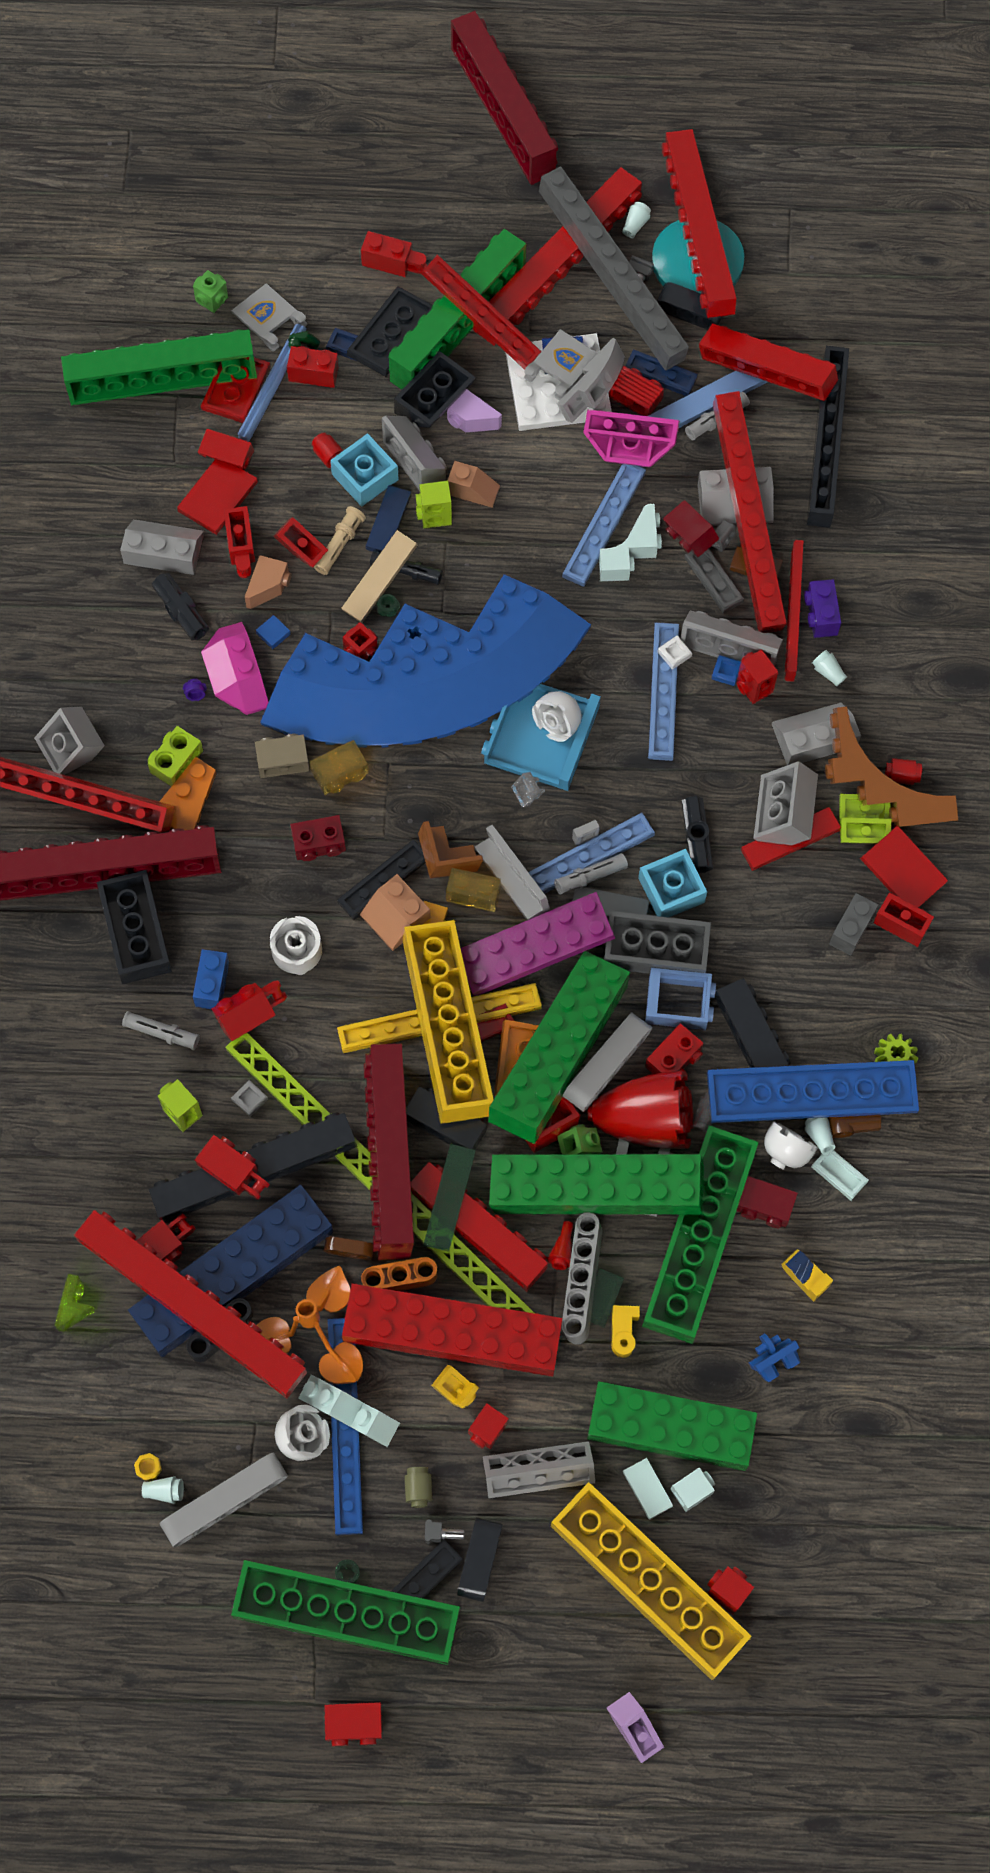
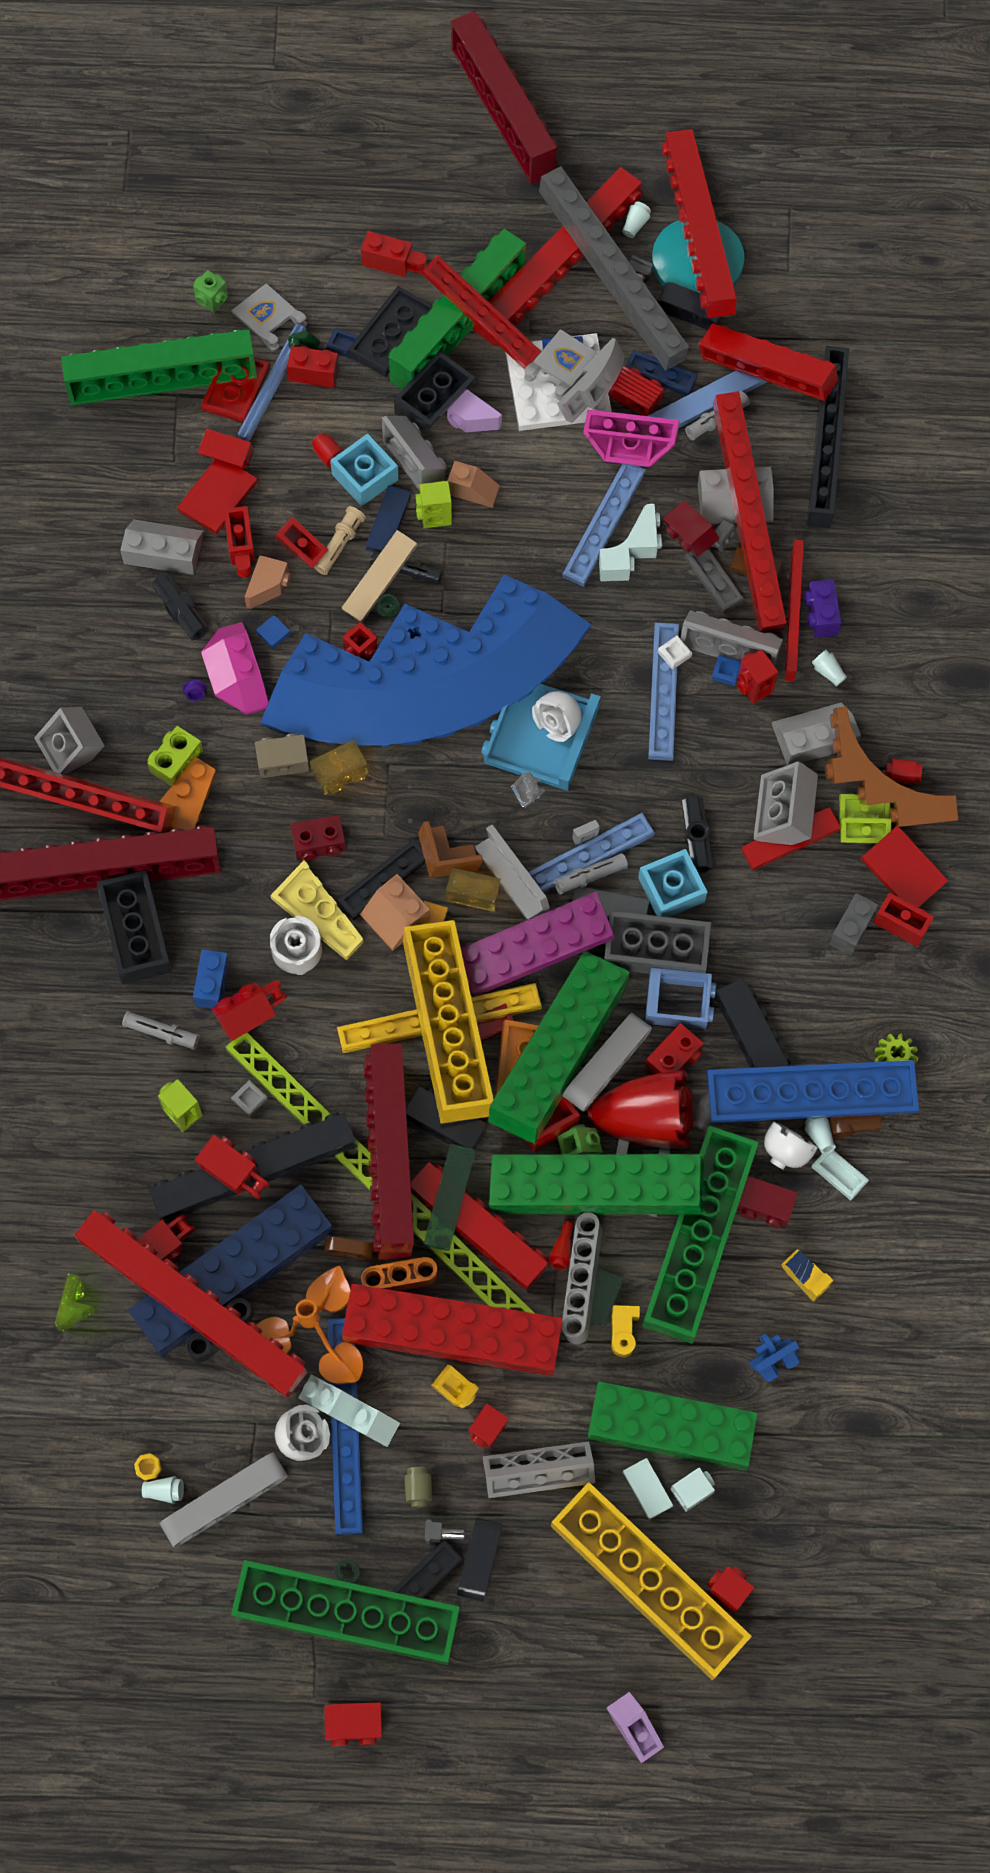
none -> light yellow wing [271,860,363,960]

